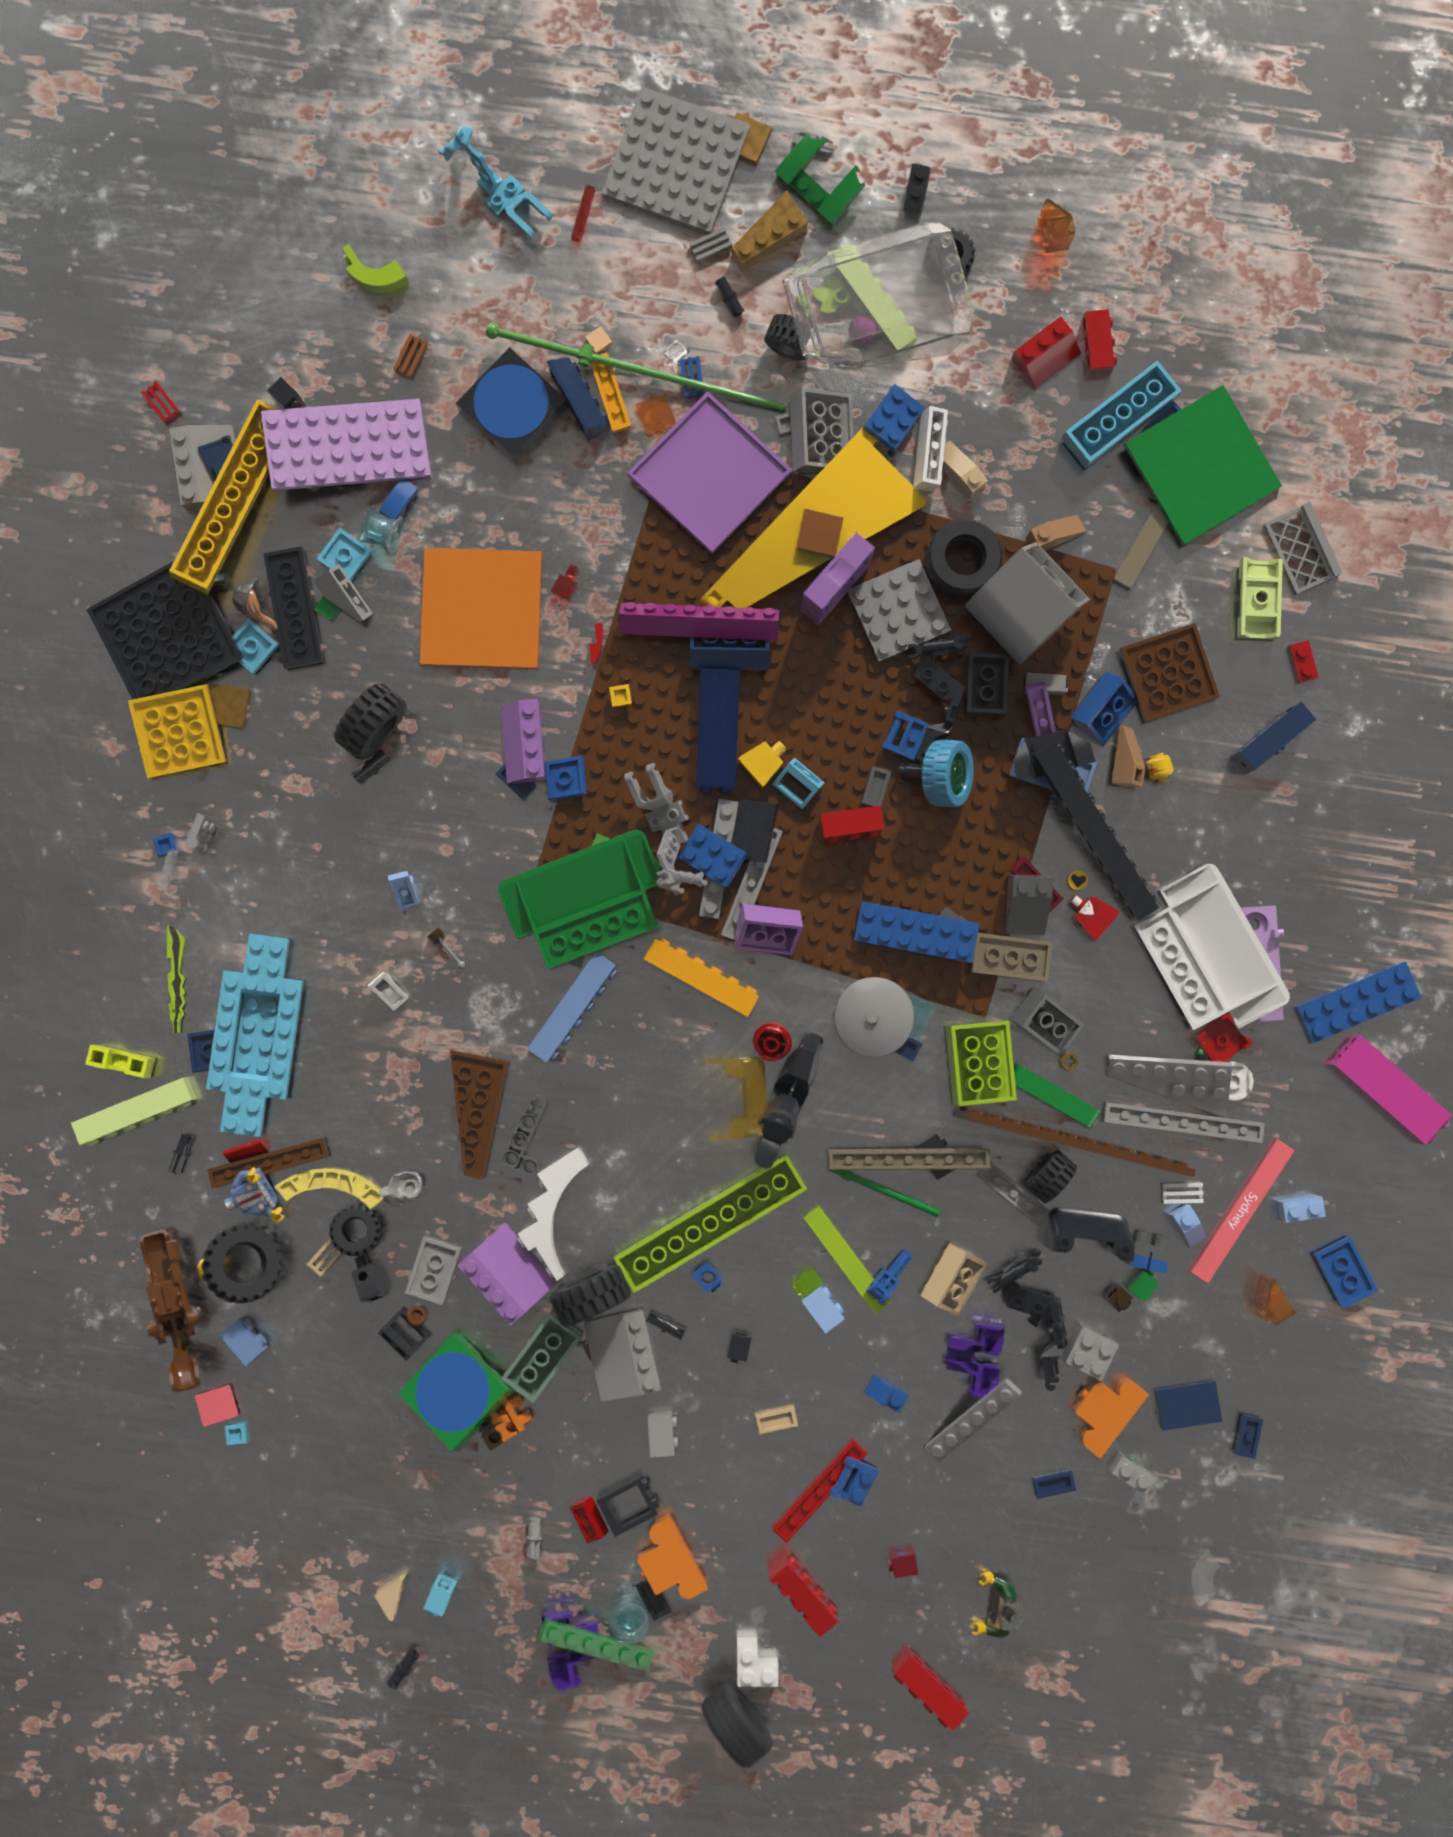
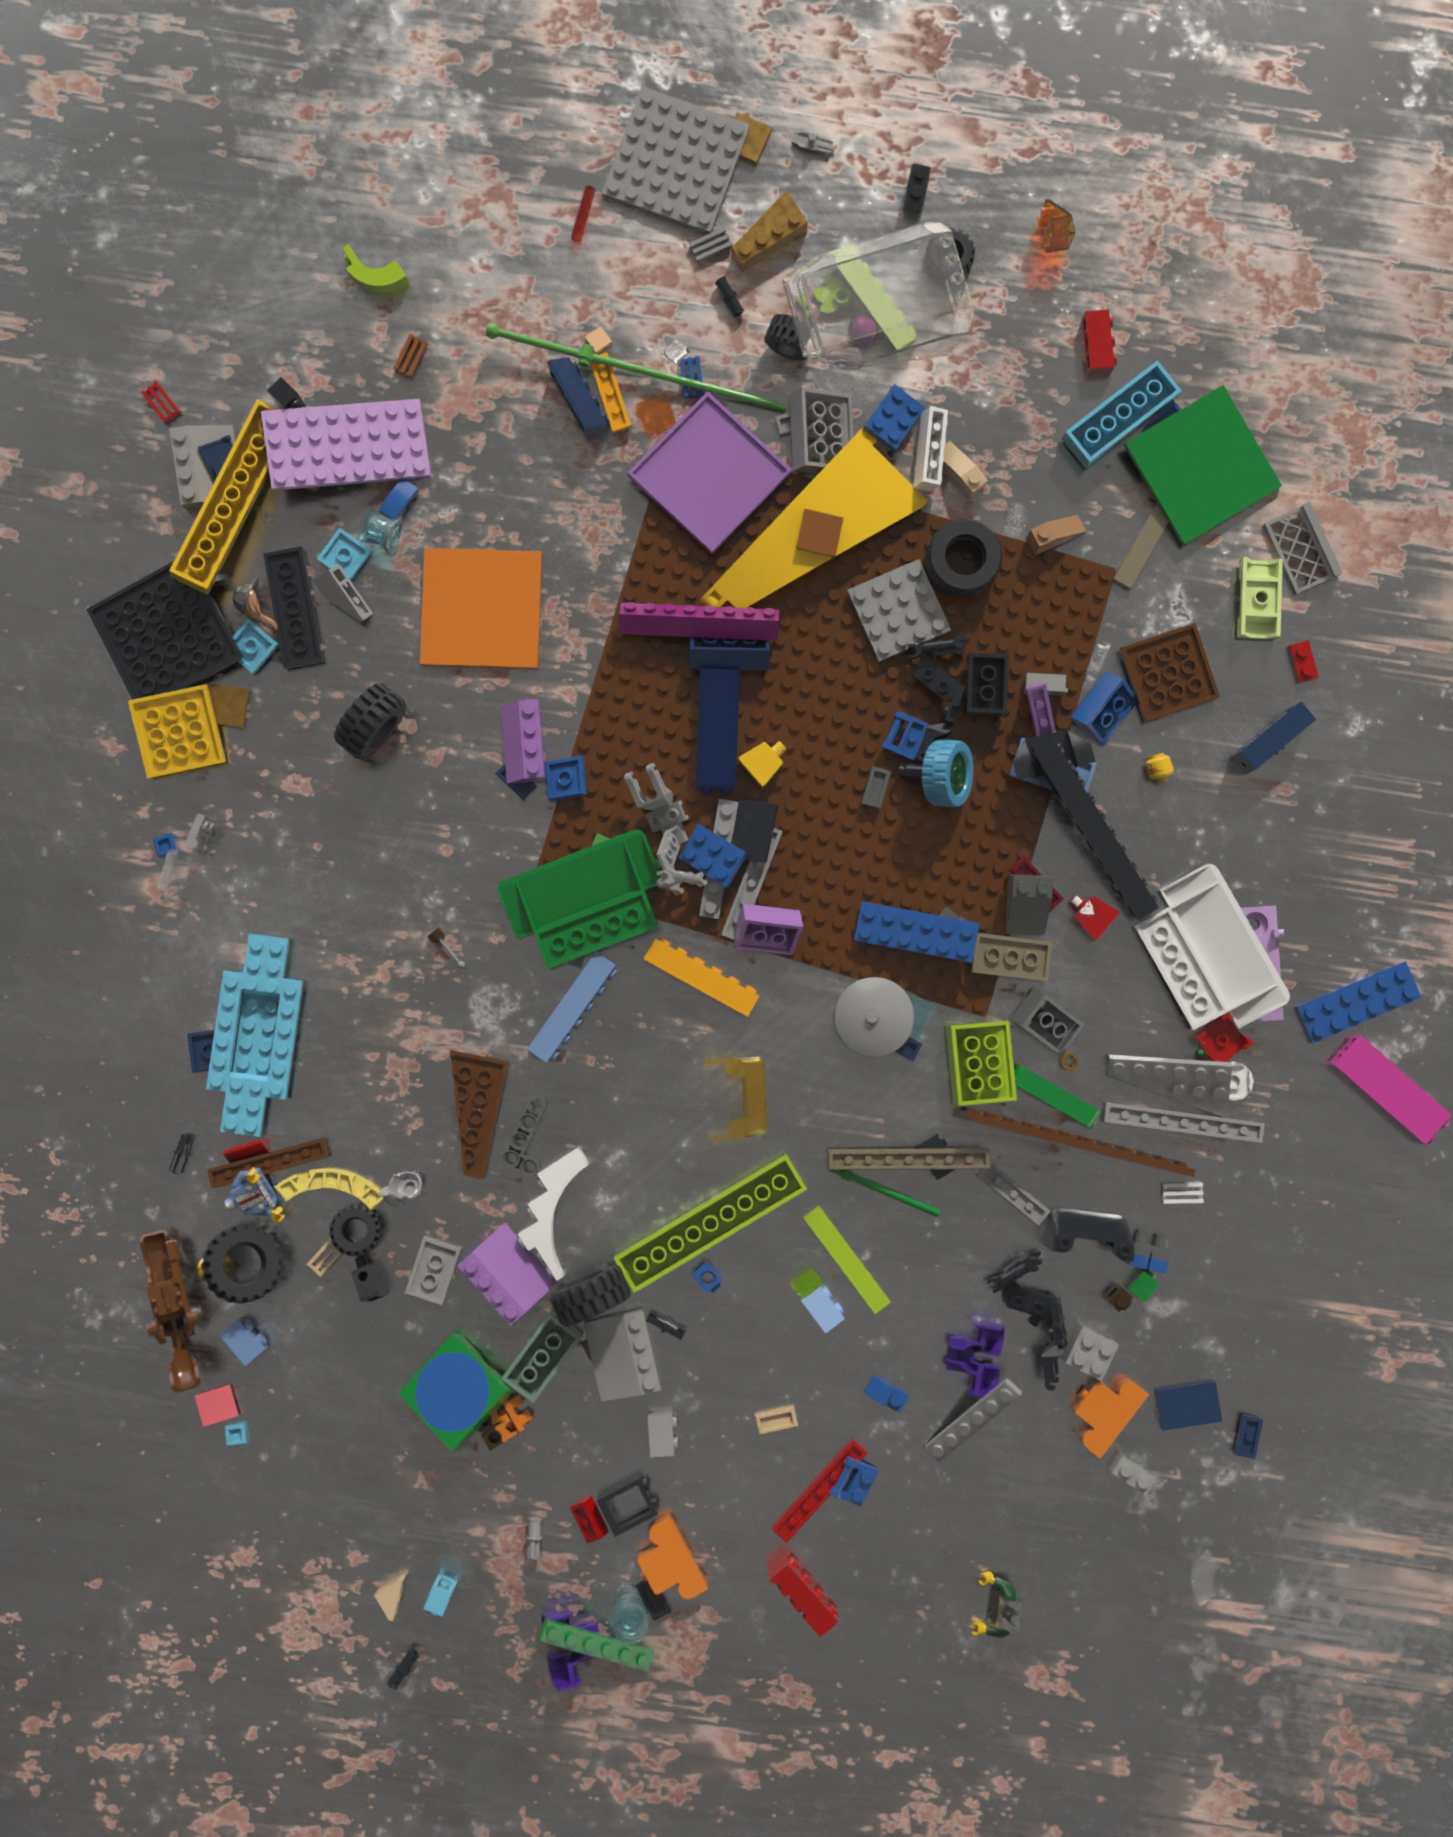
yellowish green brick [71,1077,197,1147] -> none
neon yellow arch [85,1045,155,1078] -> none
lime sword [167,925,186,1033] -> none
green tile [314,596,341,621] -> none
black pin [350,749,389,783] -> none
white slope [368,972,408,1011] -> none
black tile [378,1307,431,1361] -> none
light blue slope [388,871,419,909] -> none
reddish brown tile [405,1306,427,1328] -> none
medium azure piece [438,126,553,239] -> none
blue tile [456,347,568,462] -> none
clear red plate [551,564,579,601] -> none
red slope [589,623,604,667] -> none
yellow plate [609,684,632,708] -> none
black tyre [701,1683,773,1768] -> none
black brick [727,1331,752,1364] -> none
white brick [737,1637,778,1687] -> none
red cone [753,1022,792,1062] -> none
black piece [754,1030,824,1169] -> none
medium azure tile [772,758,824,810] -> none
green wedge [774,133,865,225] -> none
medium lavender tile [800,532,875,626] -> none
red brick [819,805,884,844] -> none
blue connector [865,1250,913,1305] -> none
dark red brick [887,1549,919,1578] -> none
red brick [892,1650,969,1731] -> none
tan slope [920,1243,987,1316] -> none
light grey brick [965,542,1090,665] -> none
red slope [1011,316,1081,389] -> none
black tyre [1025,1150,1077,1204] -> none
dark blue tile [1033,1470,1076,1499] -> none
yellow tile [1067,870,1088,891] -> none
medium nougat slope [1112,725,1145,787] -> none
light blue slope [1168,1203,1207,1248] -> none
coral tile [1190,1139,1295,1283] -> none
clear orange slope [1254,1273,1296,1326] -> none
light blue brick [1276,1195,1326,1223] -> none
blue plate [1313,1236,1378,1309] -> none

